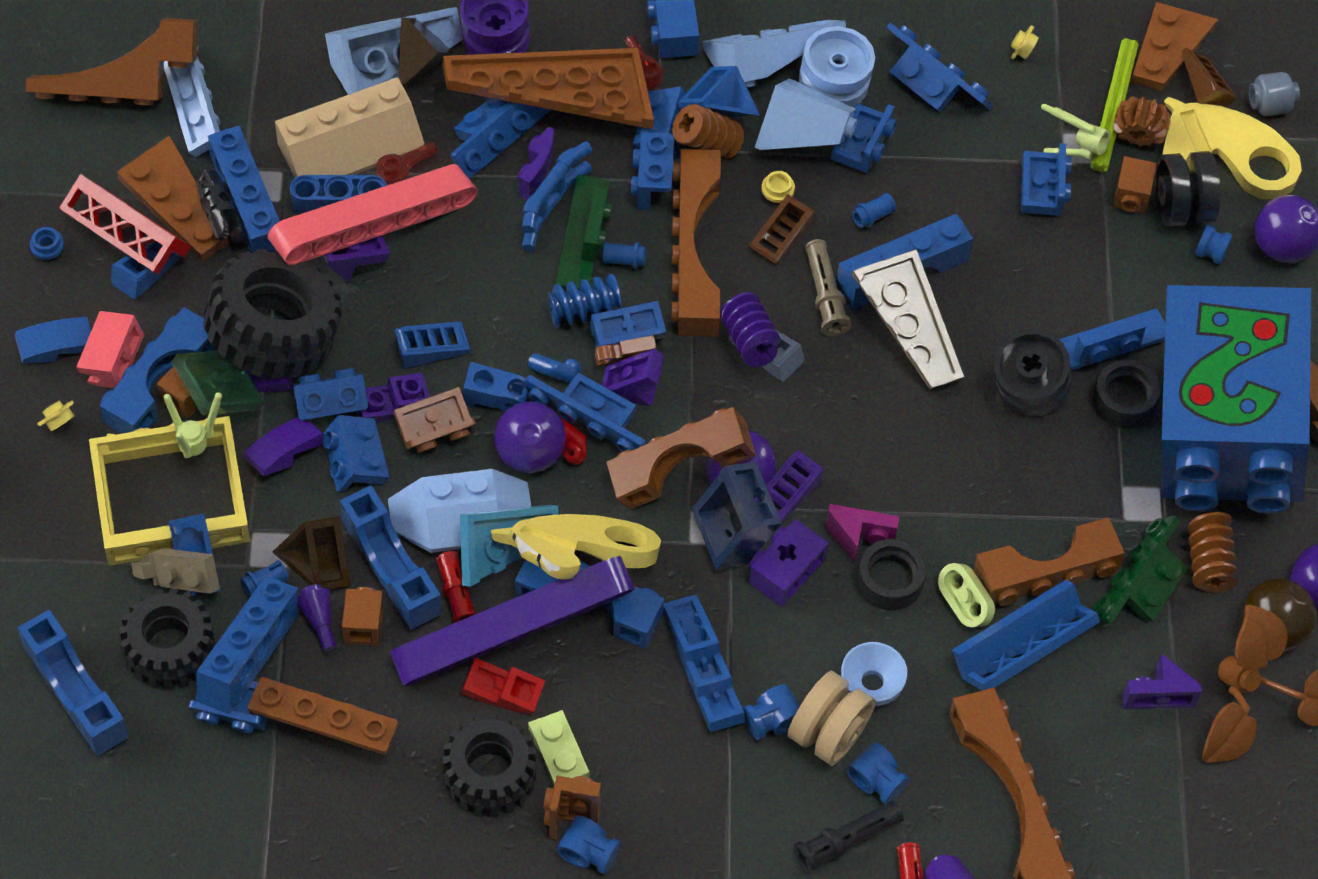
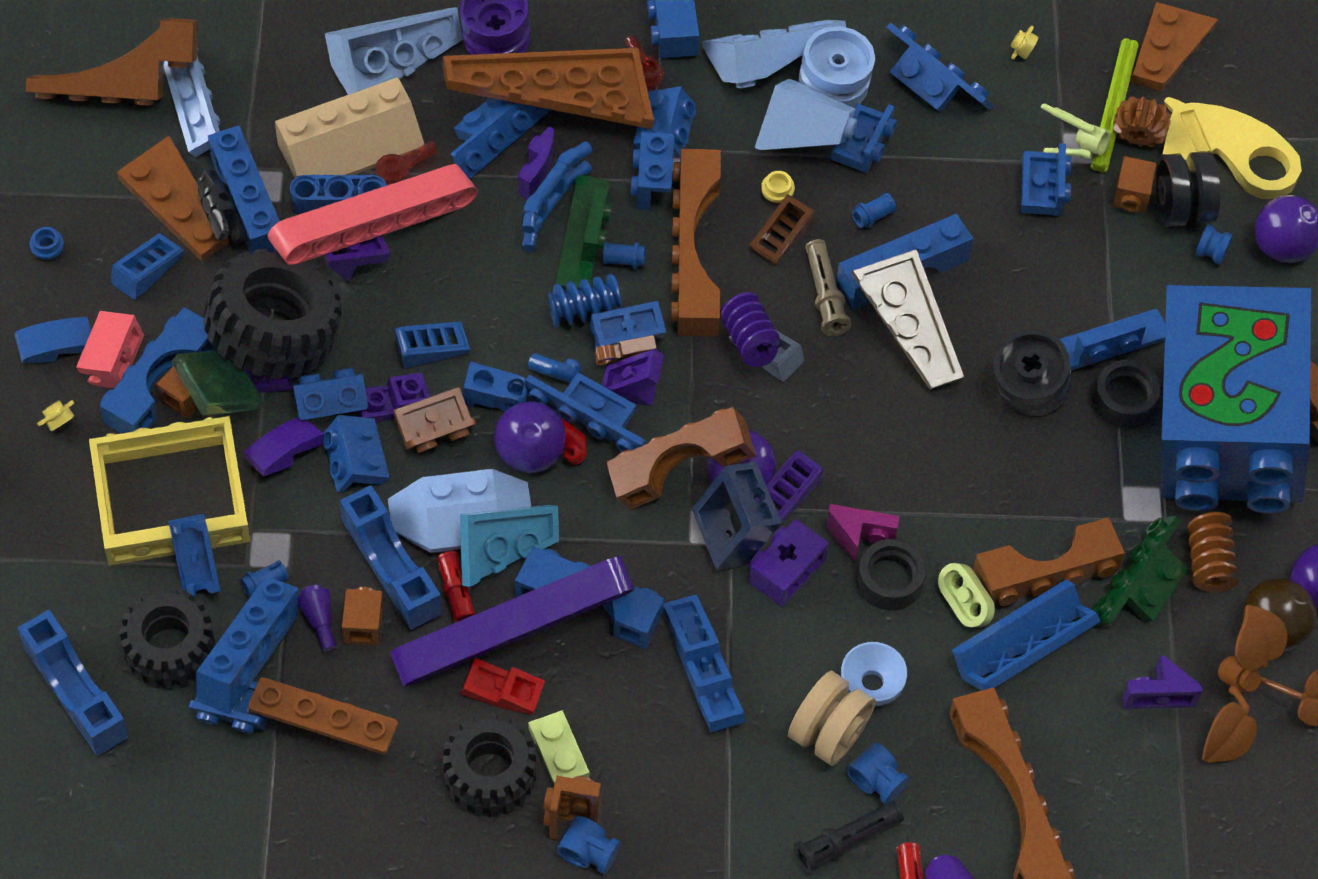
fence [59,174,192,274] -> none
dark tan hinge [131,548,220,593] -> none
yellowish green plant [164,393,222,458] -> none
dark brown slope [272,516,351,589] -> none
dark brown slope [399,18,454,84] -> none
light yellow animal [491,514,661,580] -> none
dark orange piece [672,104,744,158] -> none
blue slope [678,66,760,117] -> none
blue piece [742,684,800,741] -> none
reddish brown slope [1182,48,1236,107] -> none
sand blue head [1249,72,1300,116] -> none

